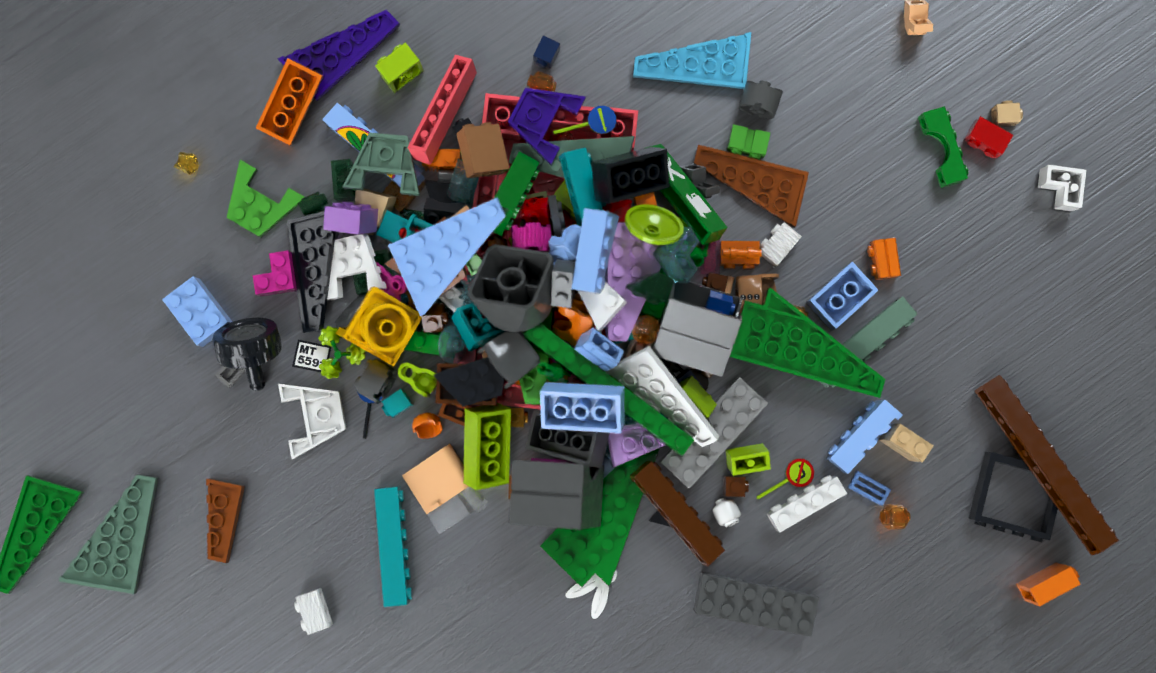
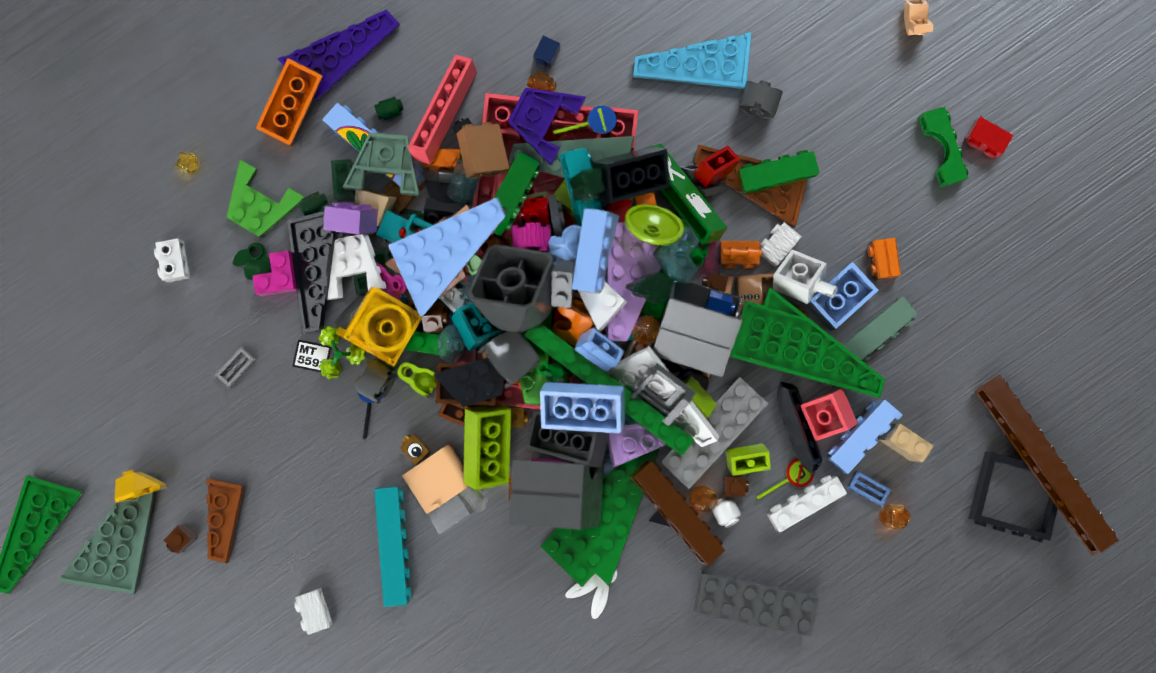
light blue brick [162,276,232,347] -> none
black wheel [212,317,282,391] -> none
white wing [278,384,347,459] -> none
lime brick [375,42,424,94] -> none
teal brick [381,389,413,418] -> none
orange hair [412,412,443,439] -> none
bright green brick [726,124,771,160] -> none
tan brick [991,100,1023,127] -> none
orange brick [1016,562,1081,607] -> none
white brick [1038,165,1086,211] -> none
none -> yellow slope [115,470,167,502]
none -> white brick [154,238,190,282]
none -> reddish brown brick [164,524,198,554]
none -> dark green plate [233,242,271,280]
none -> dark green brick [374,96,404,120]
none -> pearl gold brick [399,434,431,465]
none -> clear green brick [570,168,604,204]
none -> dark grey window [631,363,696,426]
none -> clear orange head [690,486,718,512]
none -> red brick [693,146,740,188]
none -> green brick [737,150,820,195]
none -> white brick [773,250,838,304]
none -> black brick [777,382,823,475]
none -> coral brick [800,388,858,441]

